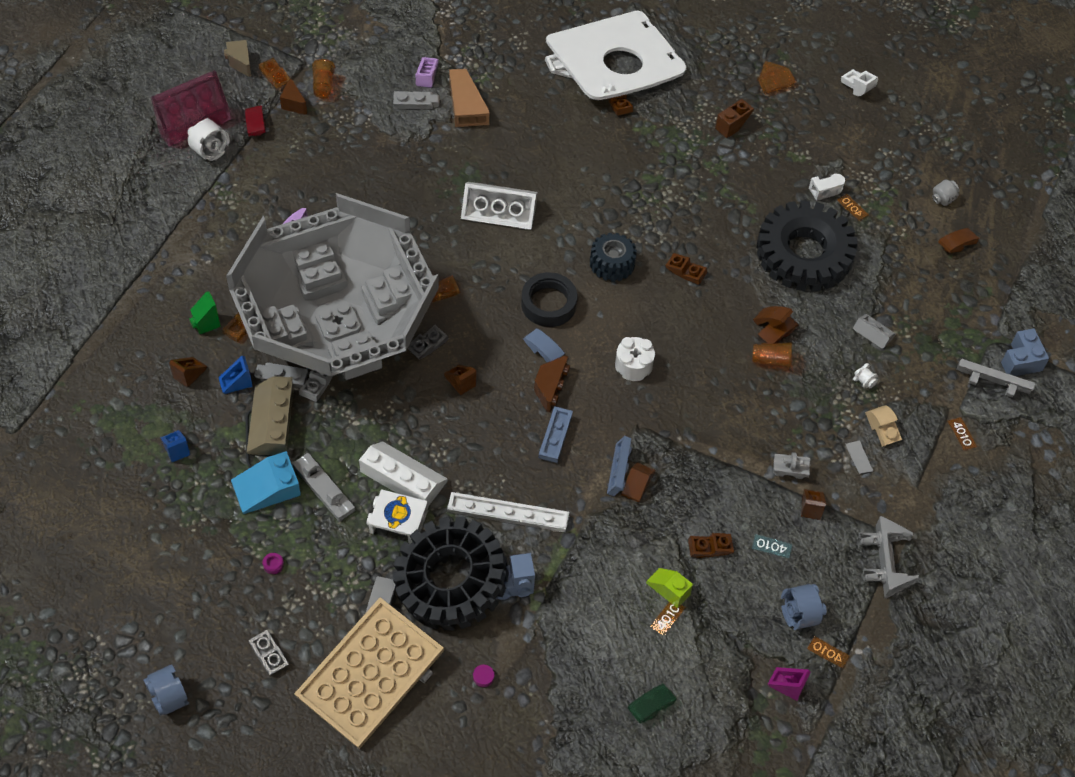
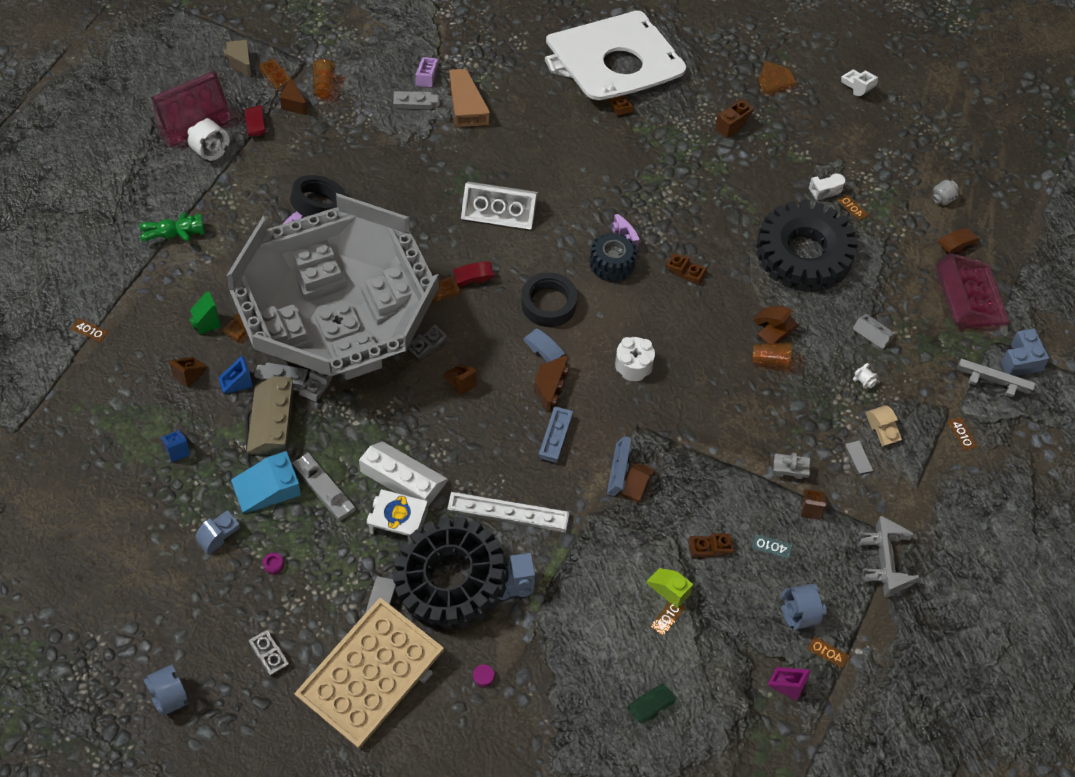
none -> clear orange sticker [70,318,108,342]
none -> green animal [139,213,205,242]
none -> sand blue brick [195,510,240,555]
none -> black tyre [290,175,346,217]
none -> dark red slope [453,261,495,288]
none -> lavender slope [612,214,640,250]
none -> clear pink slope [935,253,1010,328]

